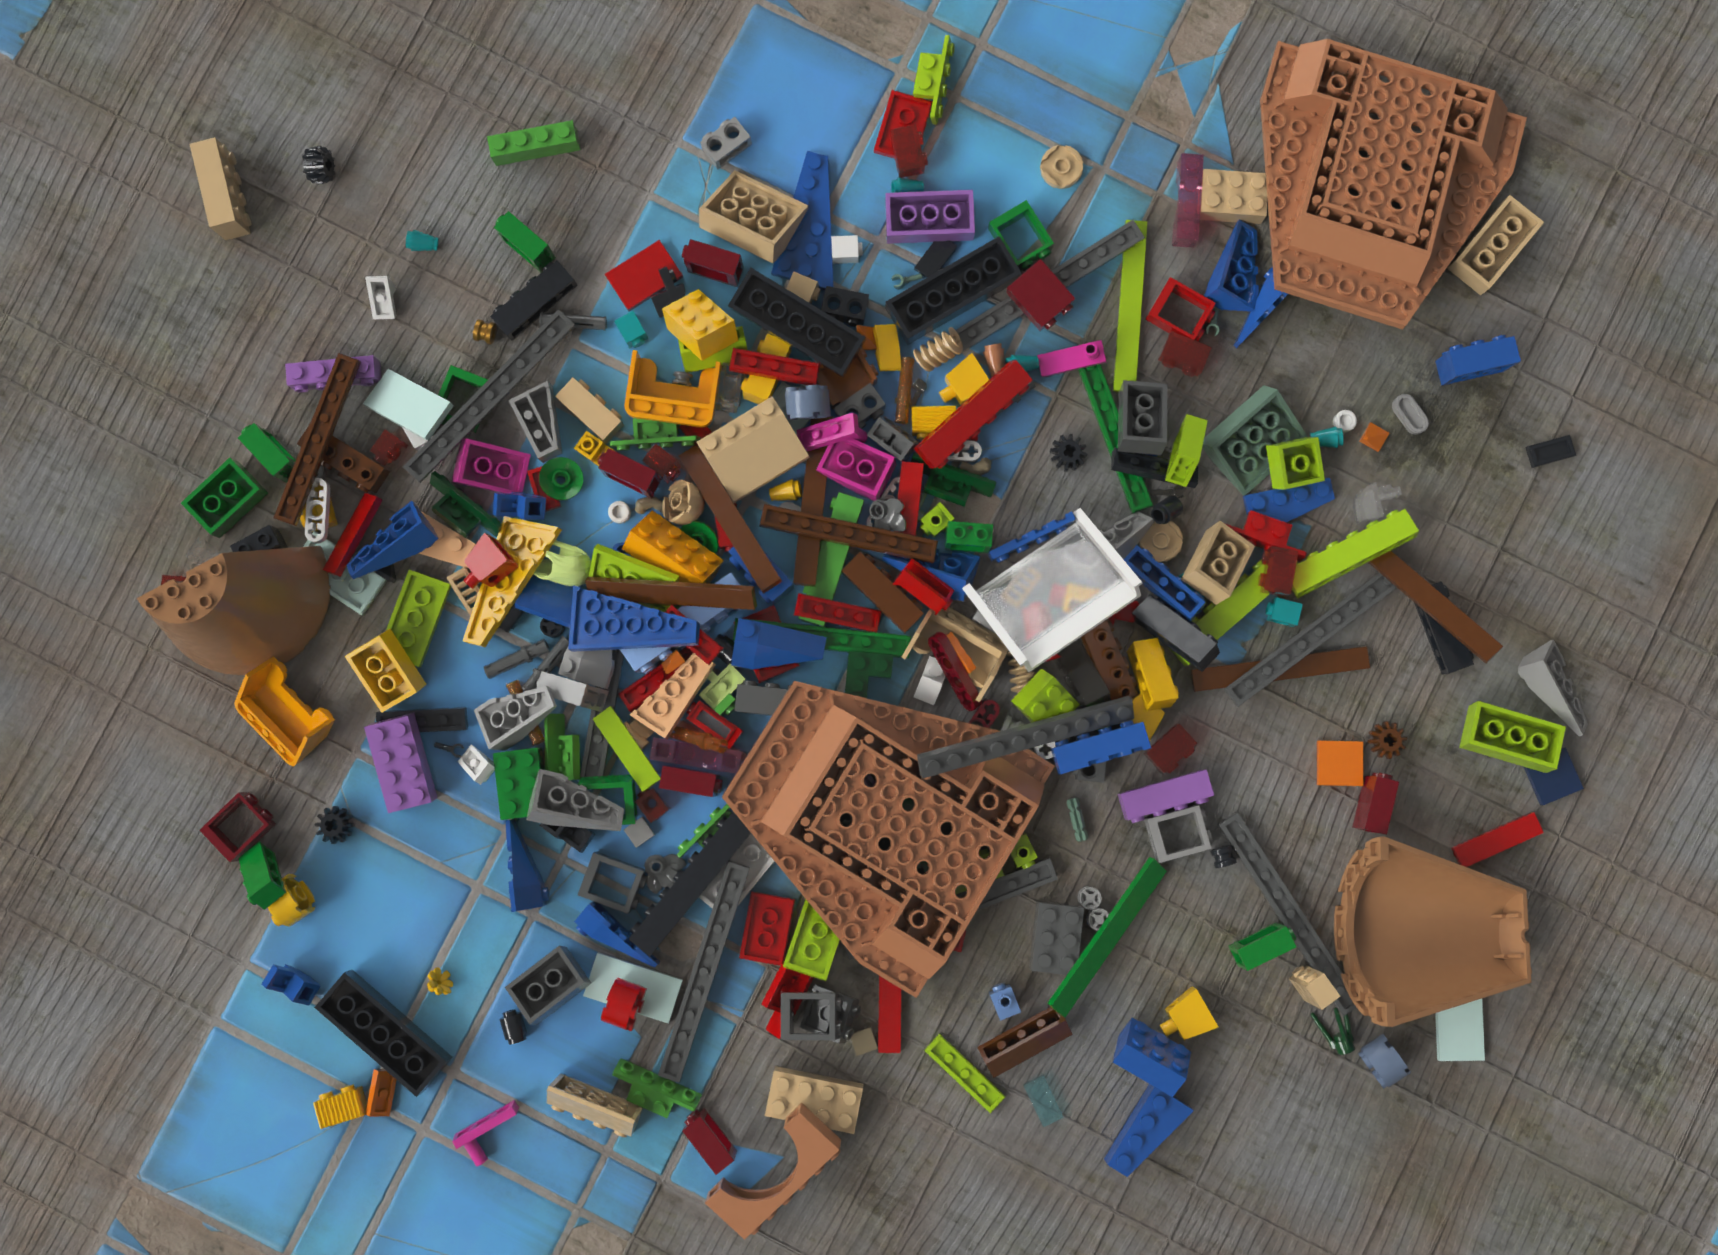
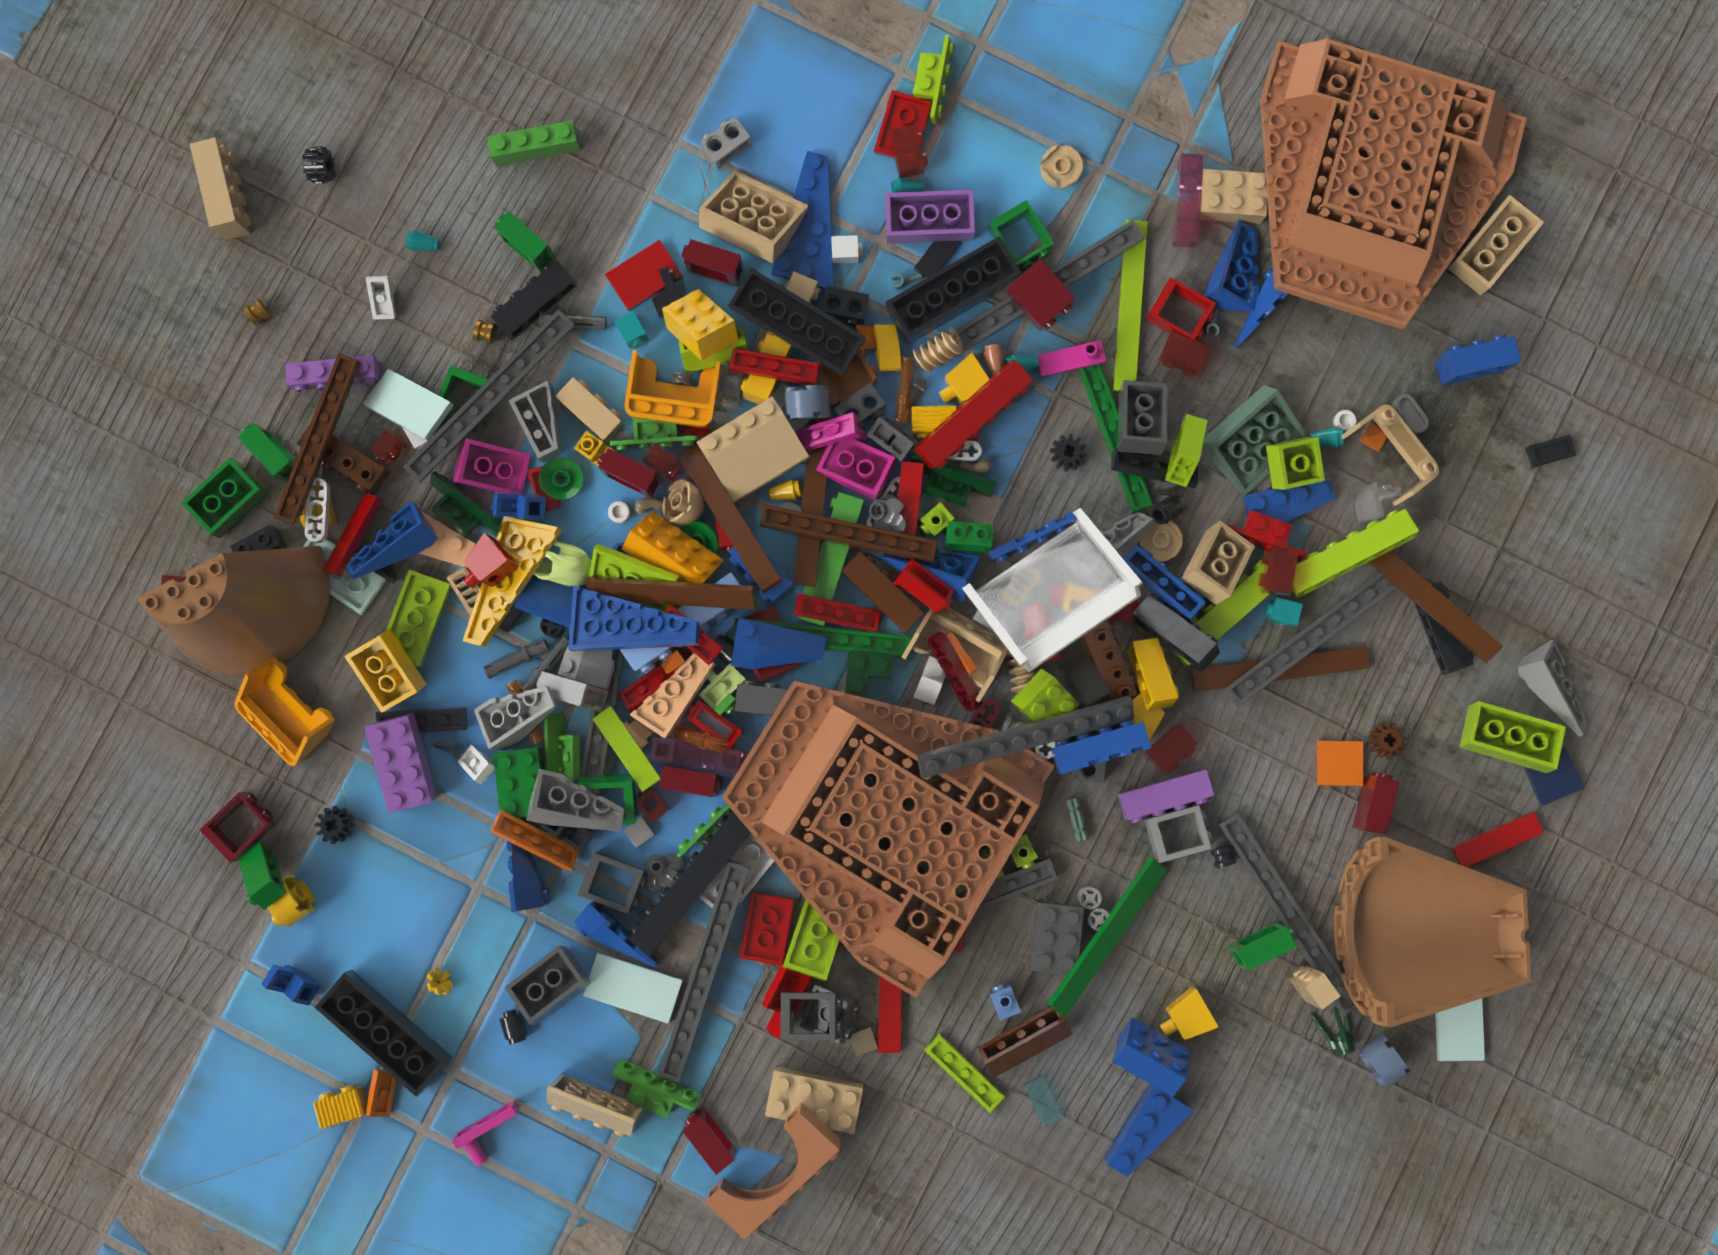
red brick [601,978,647,1031] -> none
none -> pearl gold wheel [243,299,271,326]
none -> orange plate [490,810,579,871]
none -> tan windscreen [1341,404,1439,506]

